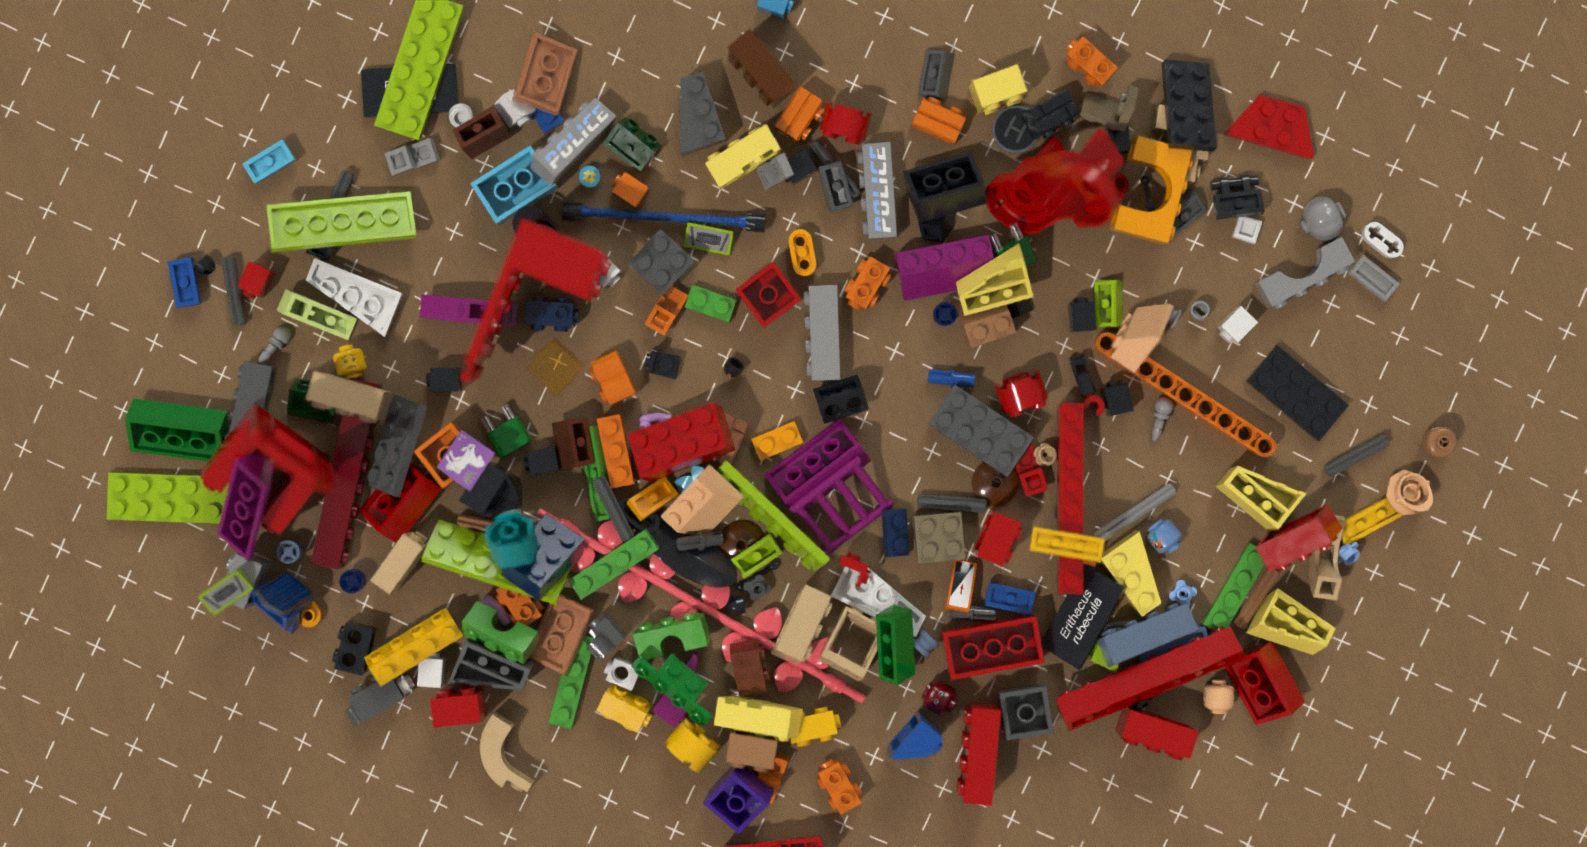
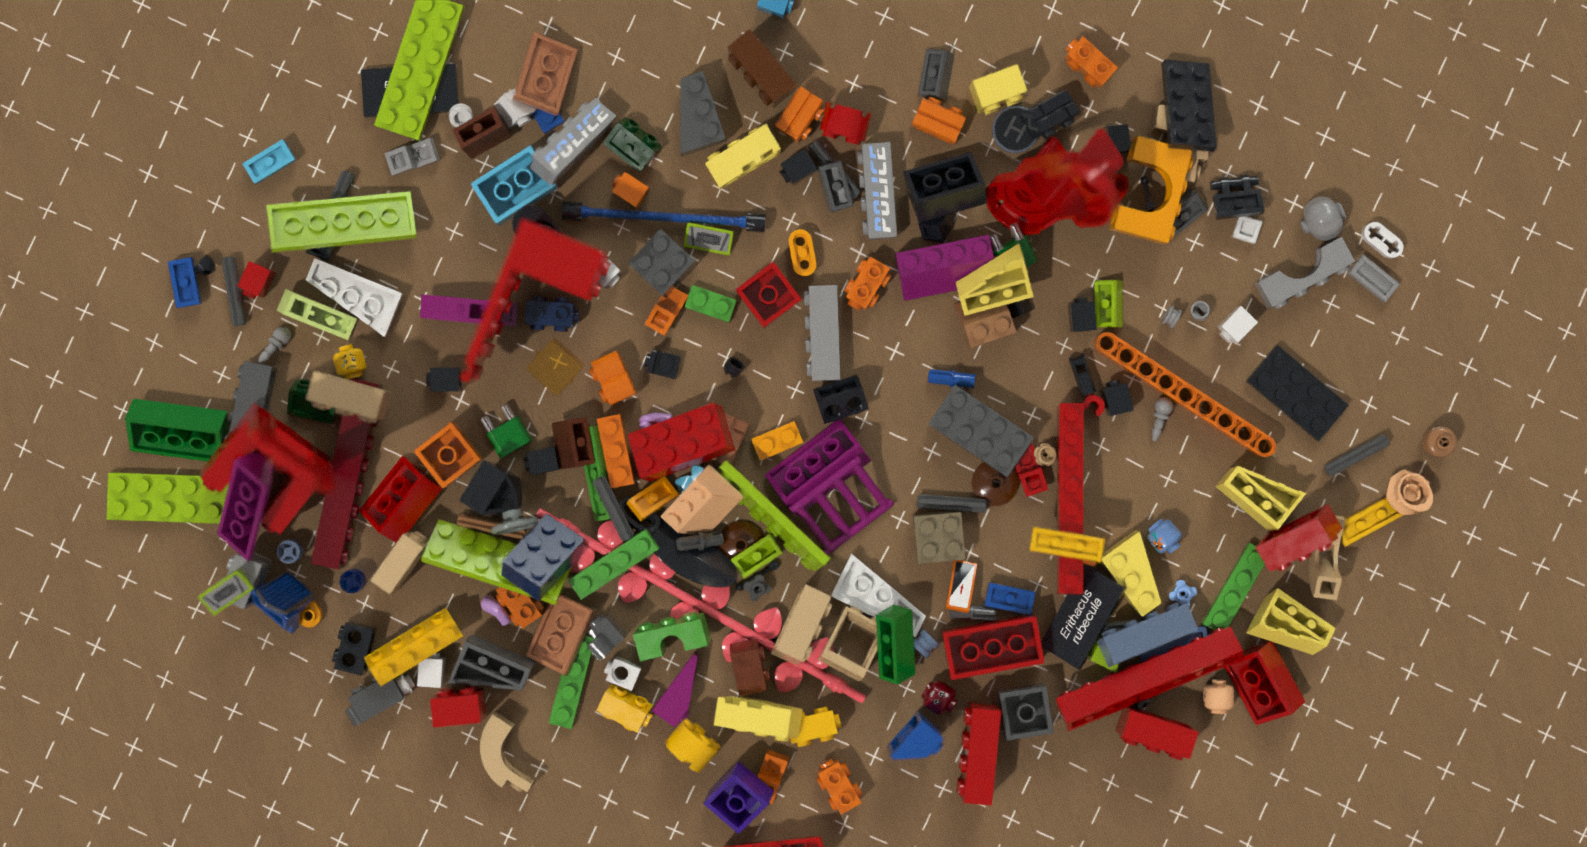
dark grey plate [366,395,427,497] -> none
medium lavender sticker [437,430,495,491] -> none
bright green arch [462,601,539,665] -> none
teal brick [485,512,538,568] -> none
tile [578,165,602,189] -> none
green bracket [631,654,713,726] -> none
black hinge [726,595,745,615] -> none
medium nougat slope [726,729,778,772] -> none
light grey slope [756,153,794,191] -> none
red bracket [838,552,871,588] -> none
dark blue plate [881,508,909,557] -> none
clear blue wheel [933,302,957,327] -> none
red brick [973,510,1023,567] -> none
red brick [994,370,1048,417] -> none
dark tan bracket [1080,85,1139,132] -> none
light grey axle [1094,483,1176,542] -> none
light nougat slope [1111,304,1173,373] -> none
red wing [1224,95,1314,160] -> none
medium nougat axle [1234,568,1279,630] -> none
light blue plate [1338,542,1360,565] -> none

